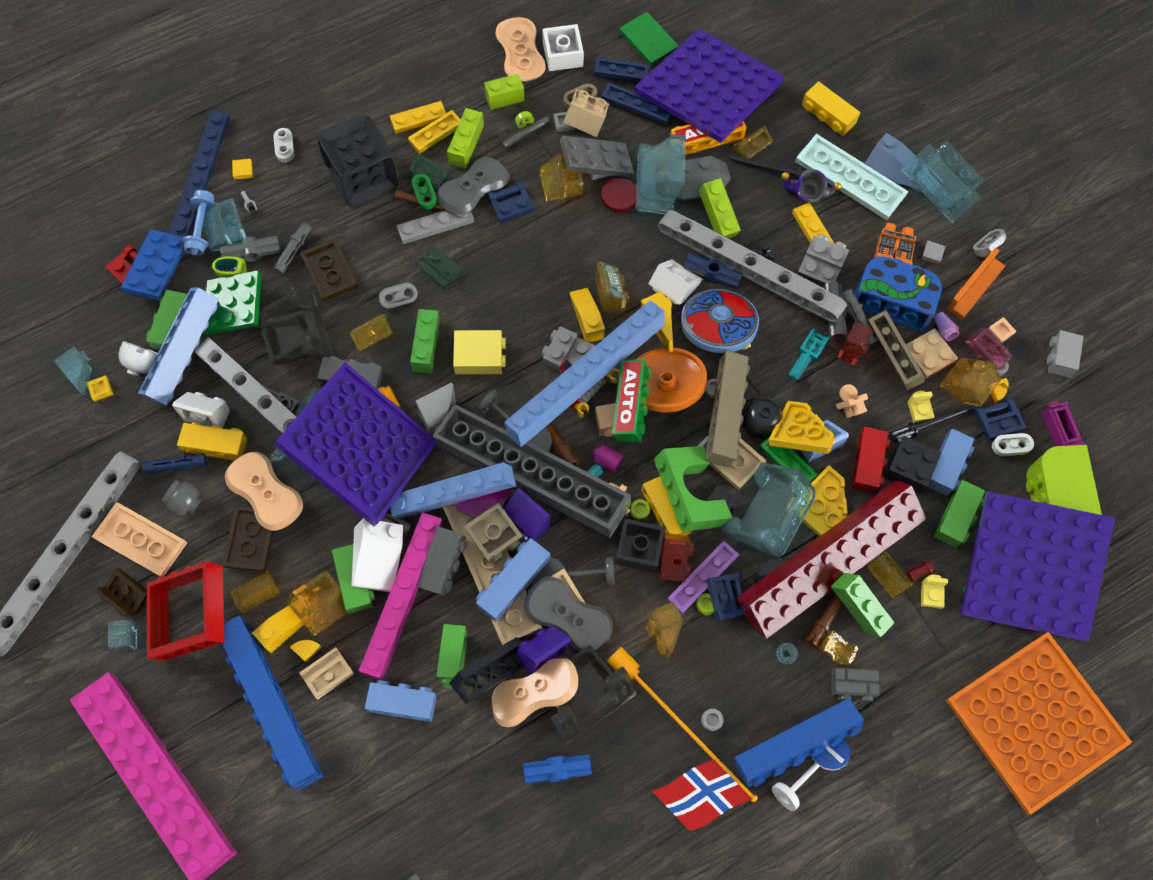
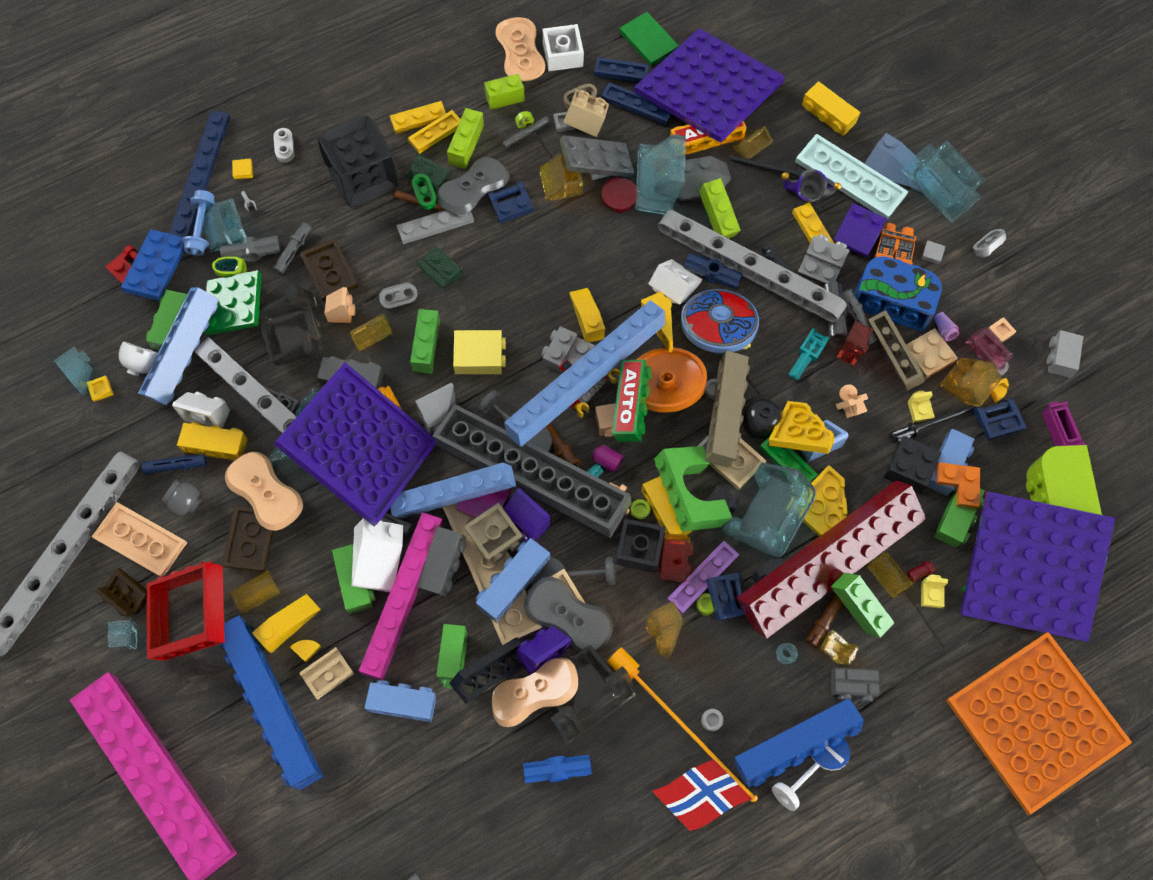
clear yellow slope [287,571,347,635] -> none
clear yellow slope [595,261,629,314] -> none
red brick [851,427,890,494] -> none
orange fence [947,248,1005,320] -> none
white plate [992,433,1034,456] -> none
none -> light nougat slope [325,287,355,323]
none -> dark purple slope [833,203,887,257]
none -> orange plate [936,462,980,509]

